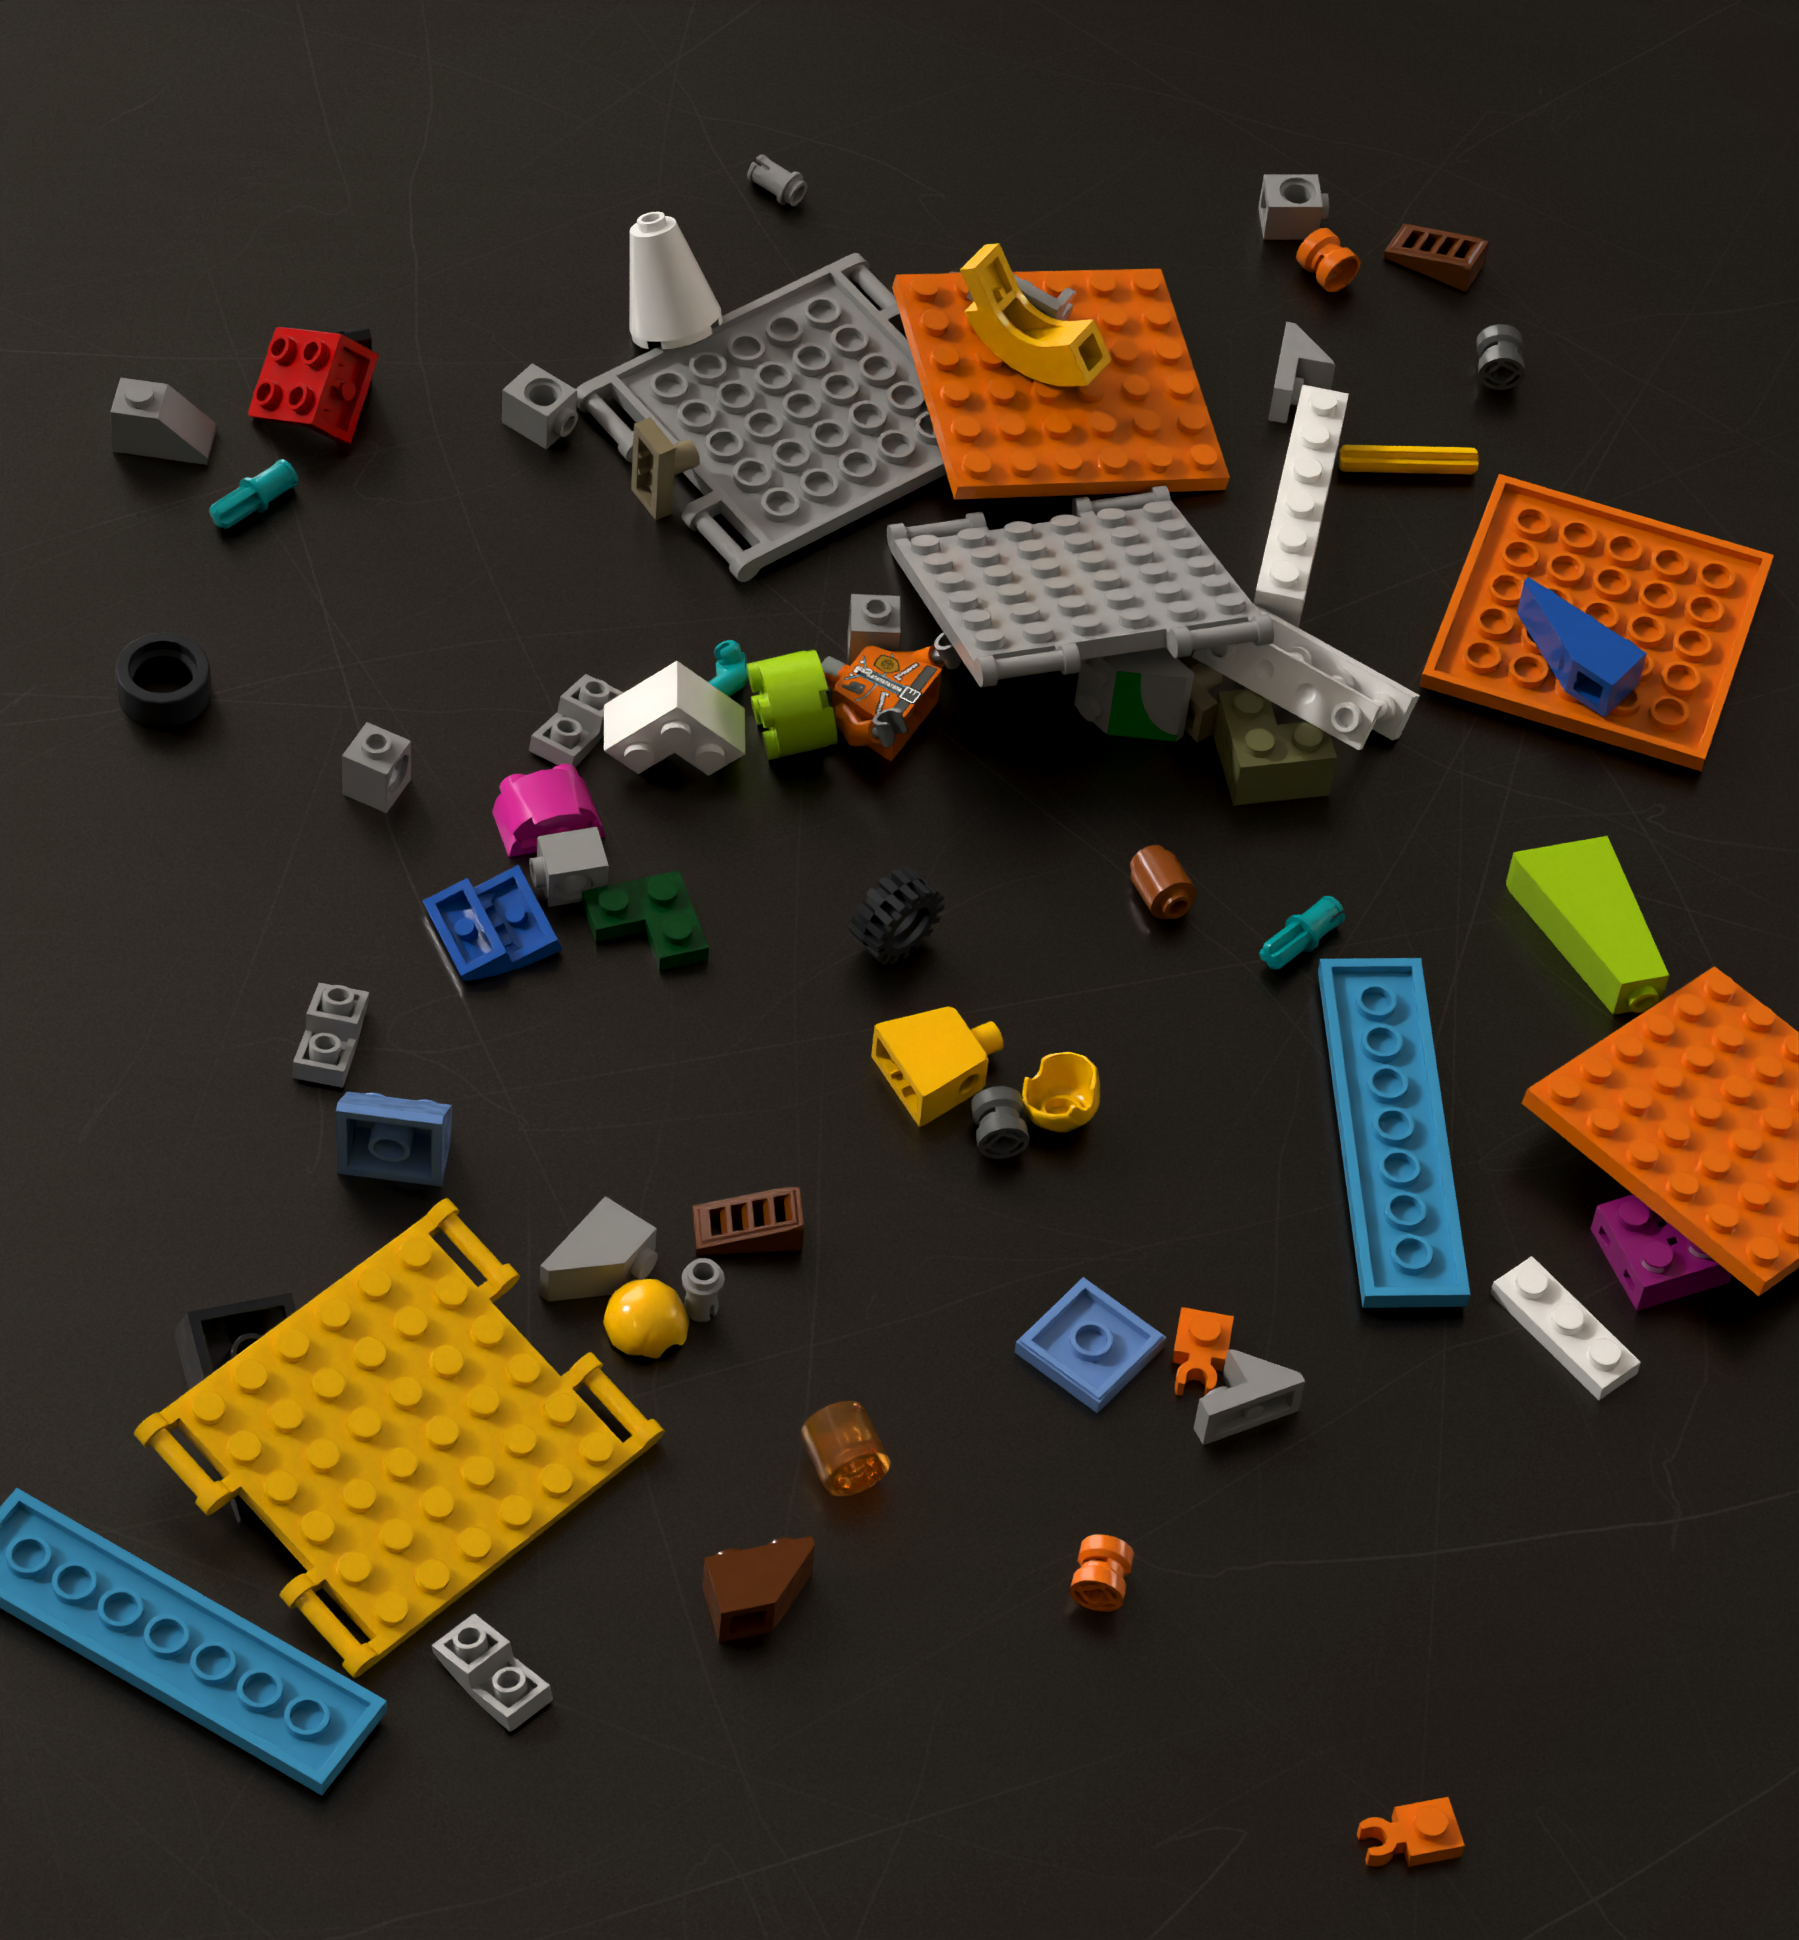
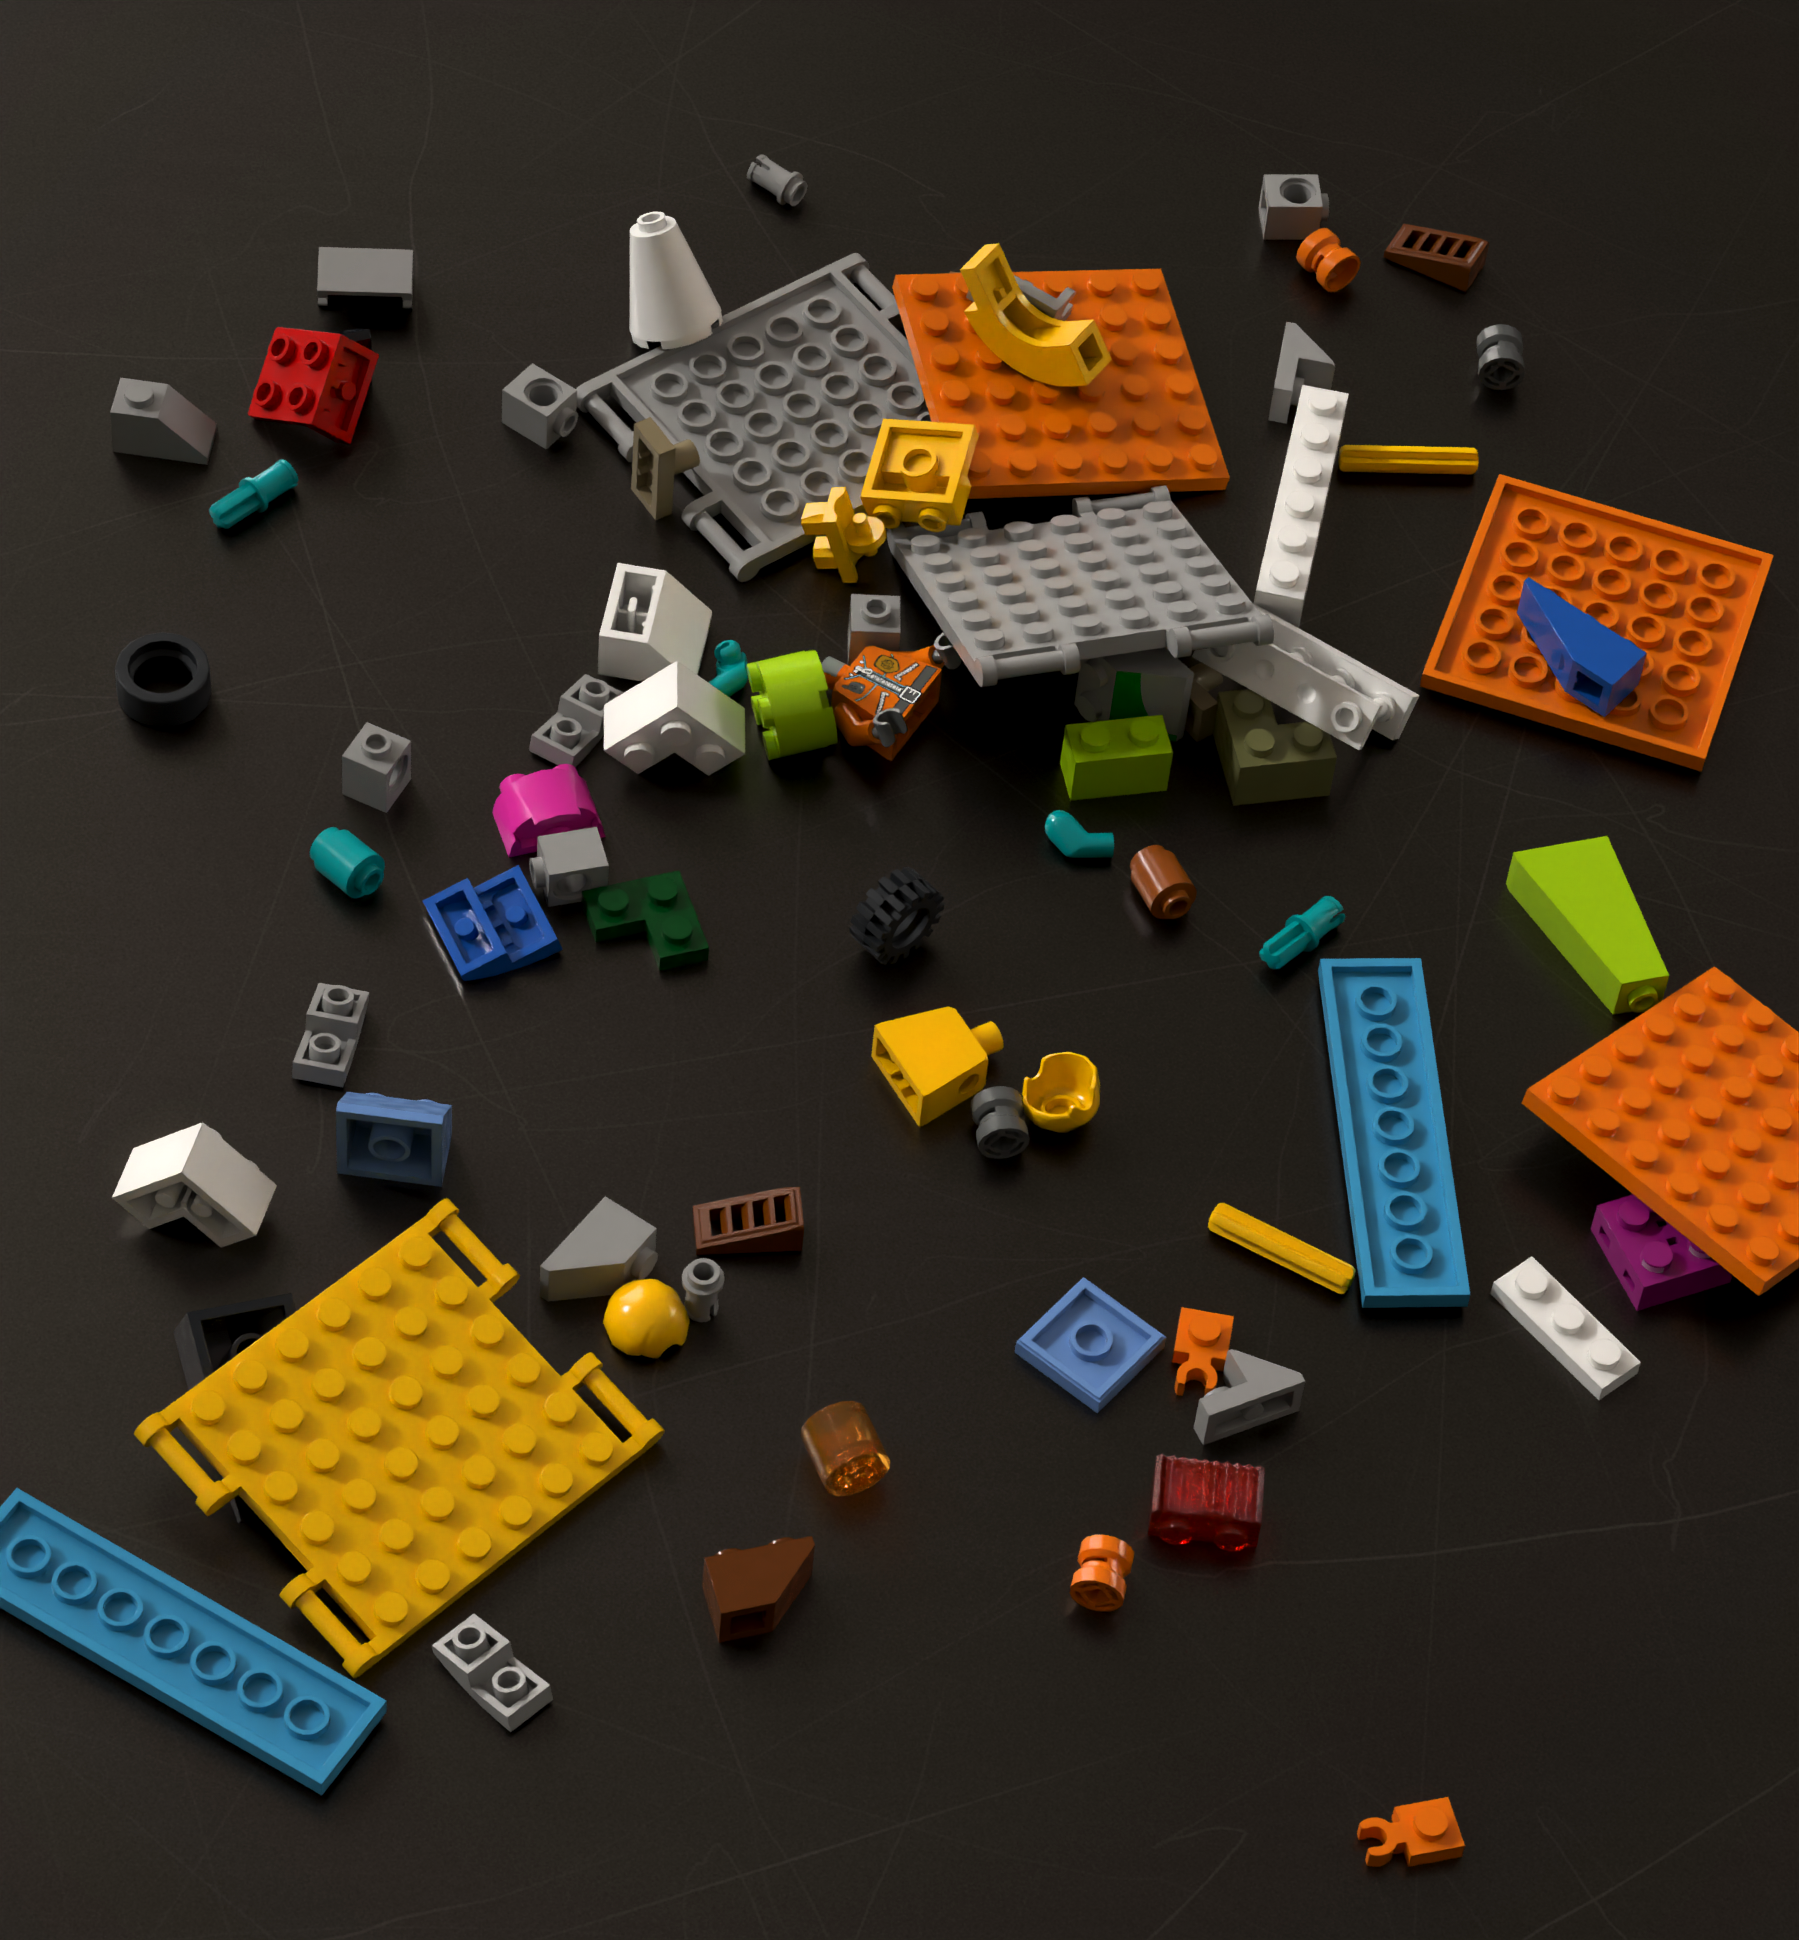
none -> white brick [112,1122,277,1248]
none -> teal brick [310,827,385,898]
none -> light grey hinge [317,247,413,309]
none -> white slope [598,563,712,682]
none -> yellow hips [801,487,886,583]
none -> yellow plate [860,418,978,532]
none -> teal arm [1045,810,1114,858]
none -> lime brick [1060,715,1173,801]
none -> clear red brick [1147,1454,1265,1551]
none -> yellow axle [1208,1203,1356,1294]

